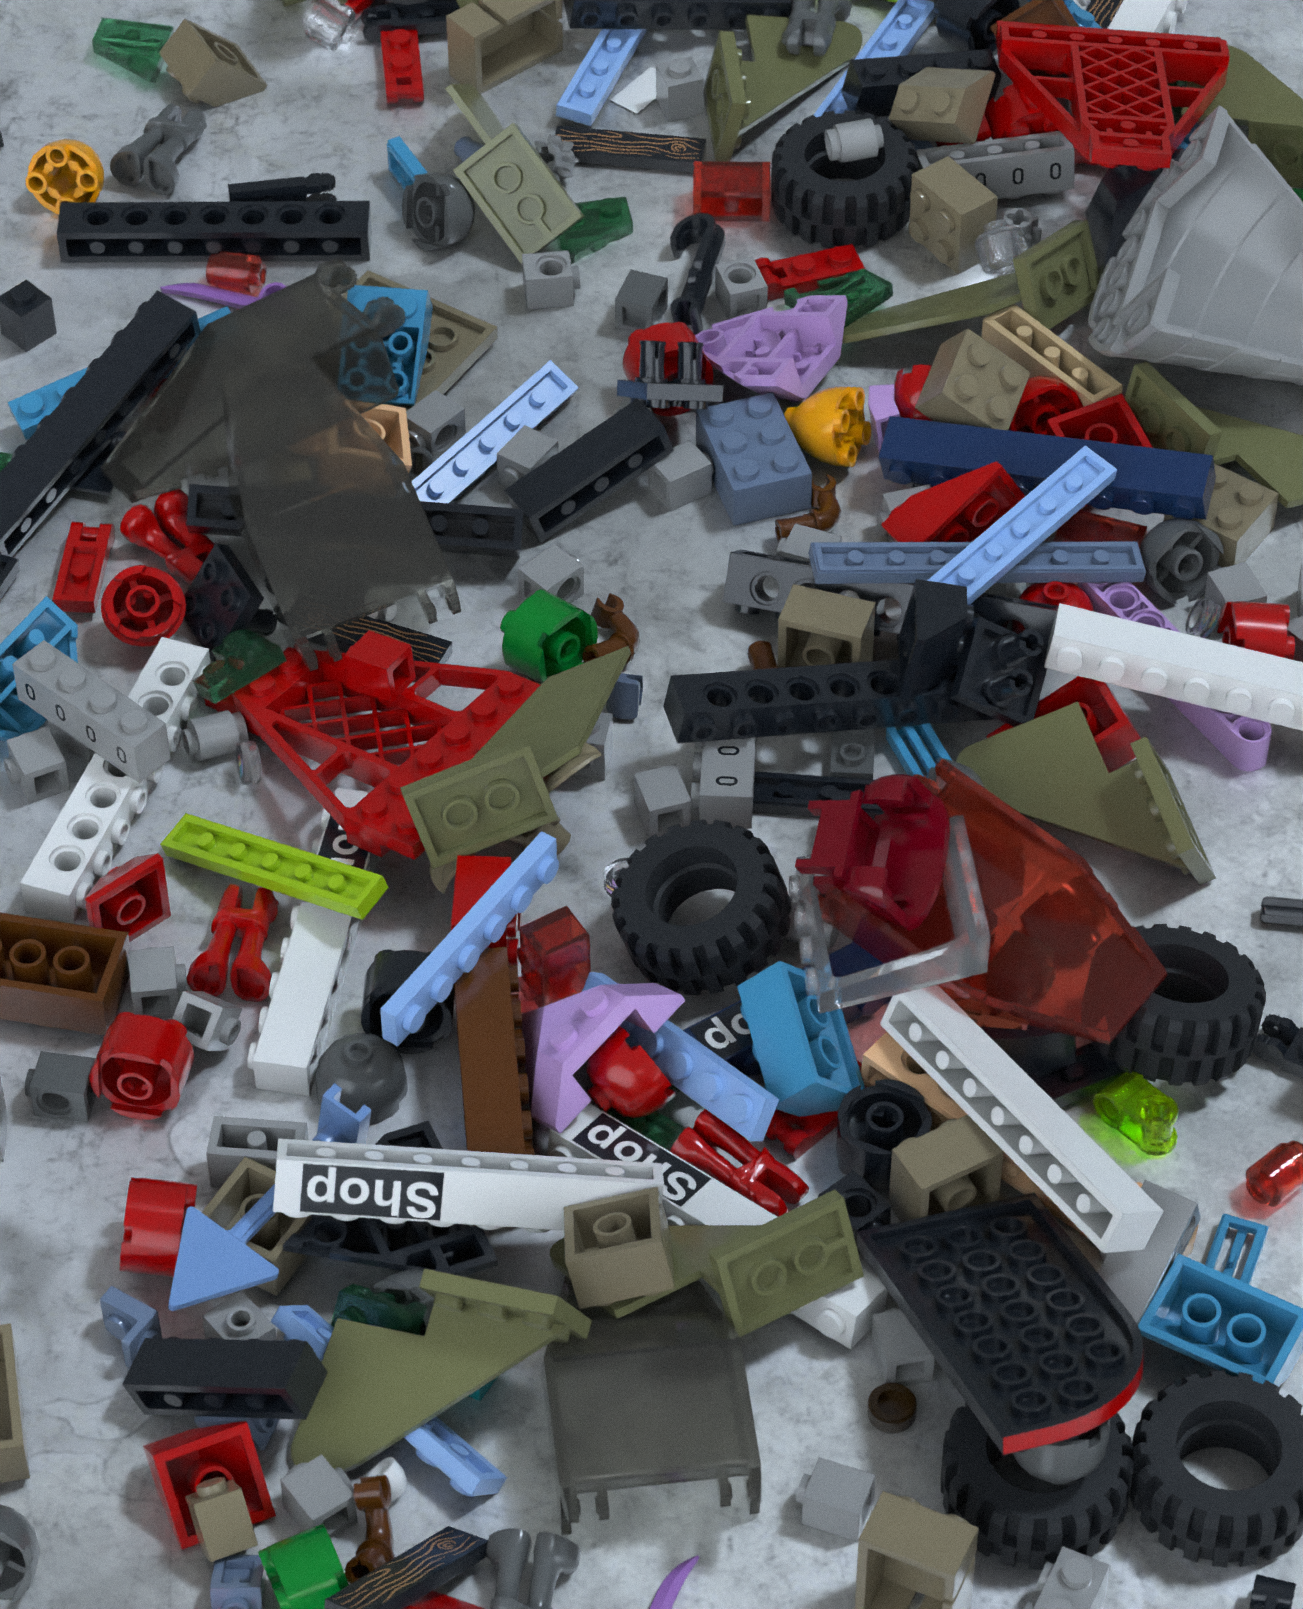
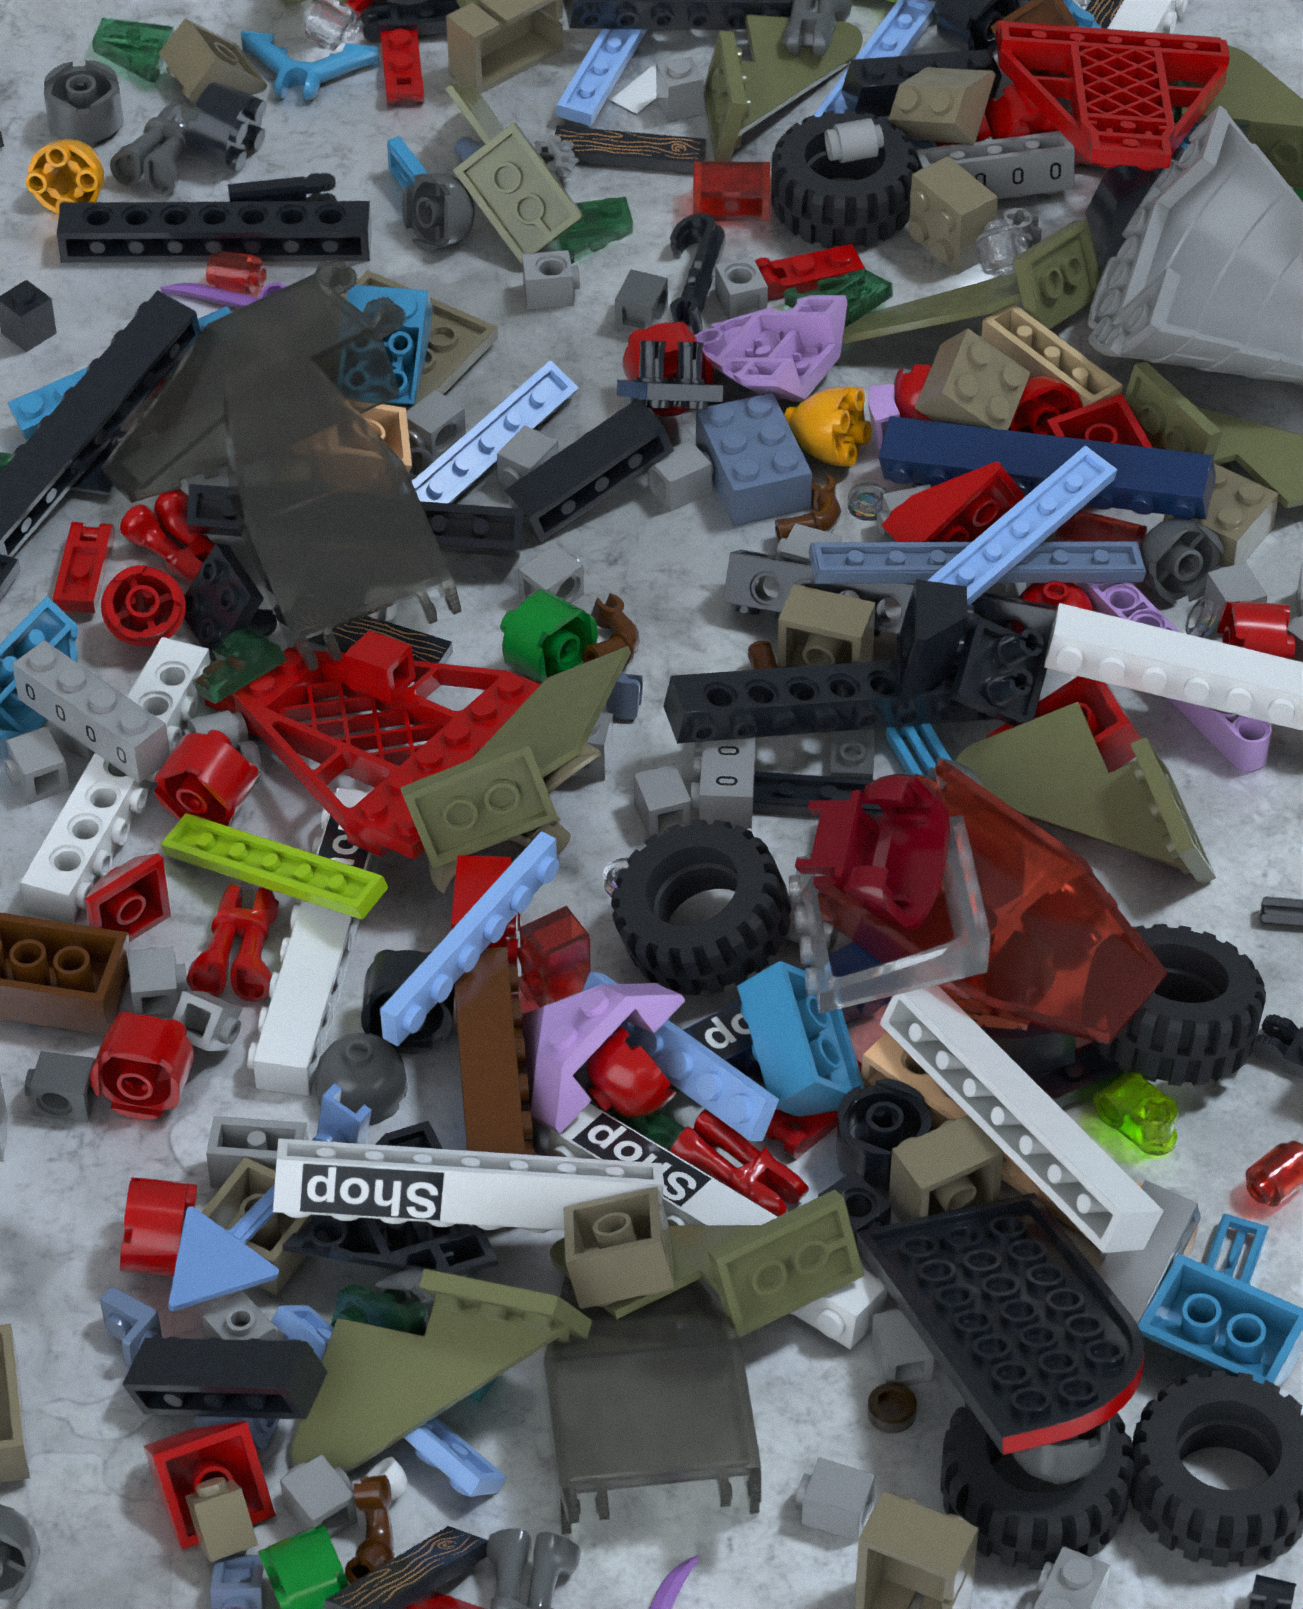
none -> dark grey brick [44,60,124,148]
none -> red brick [154,730,259,826]
none -> black brick [185,82,266,172]
none -> dark azure piece [241,30,380,101]
none -> clear tile [848,482,888,521]

